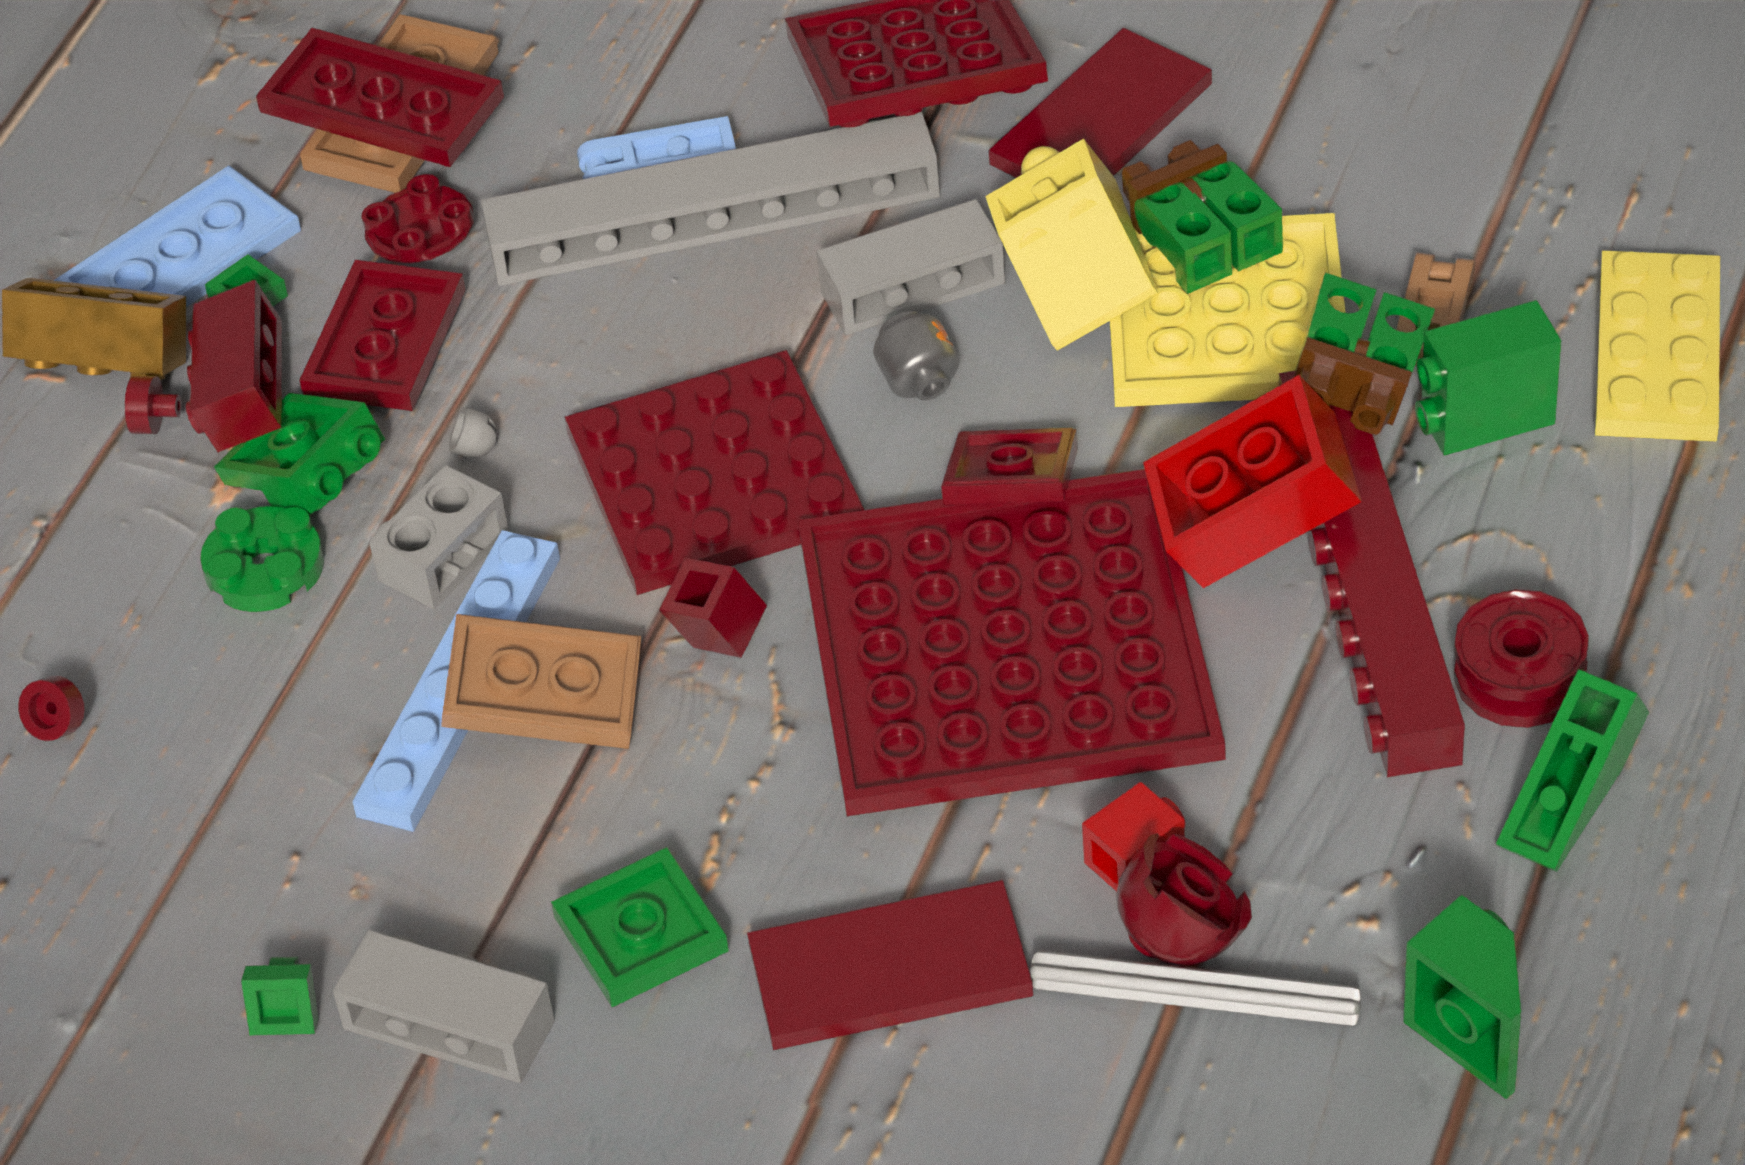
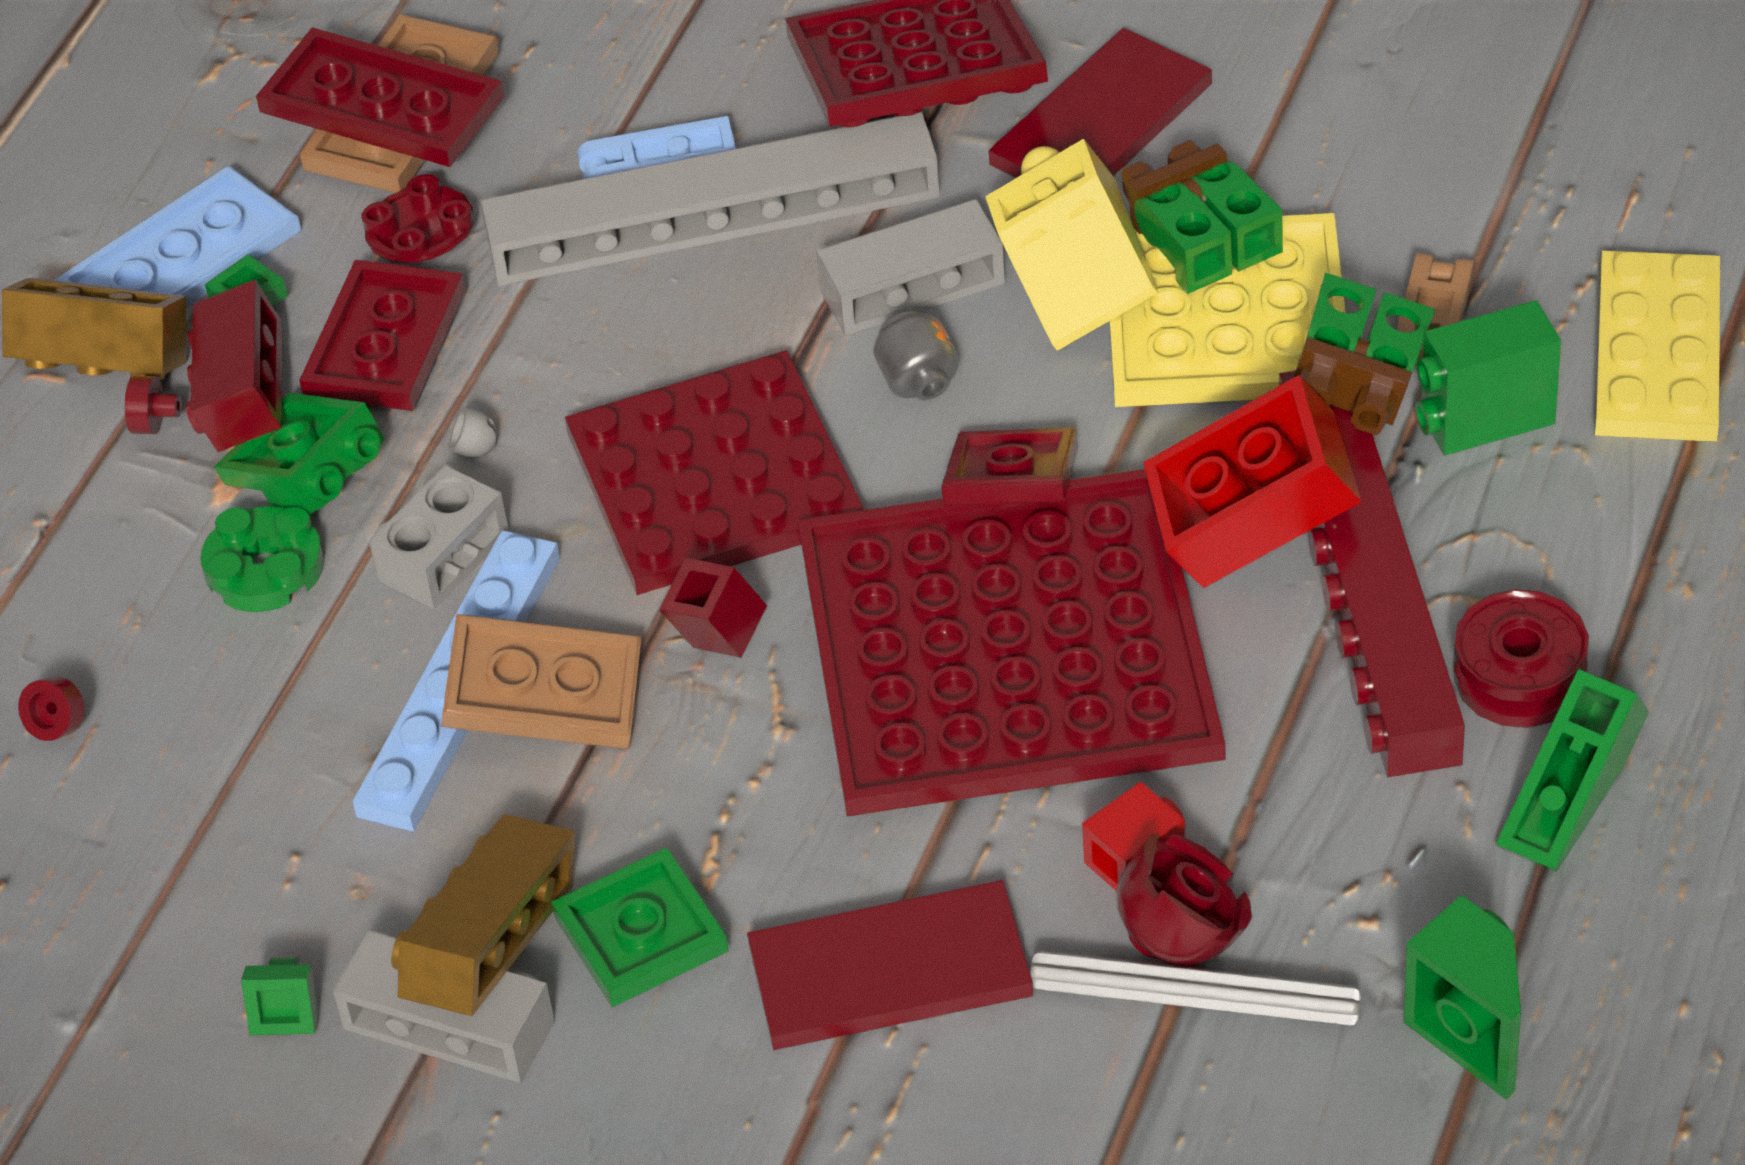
none -> pearl gold brick [391,814,576,1016]

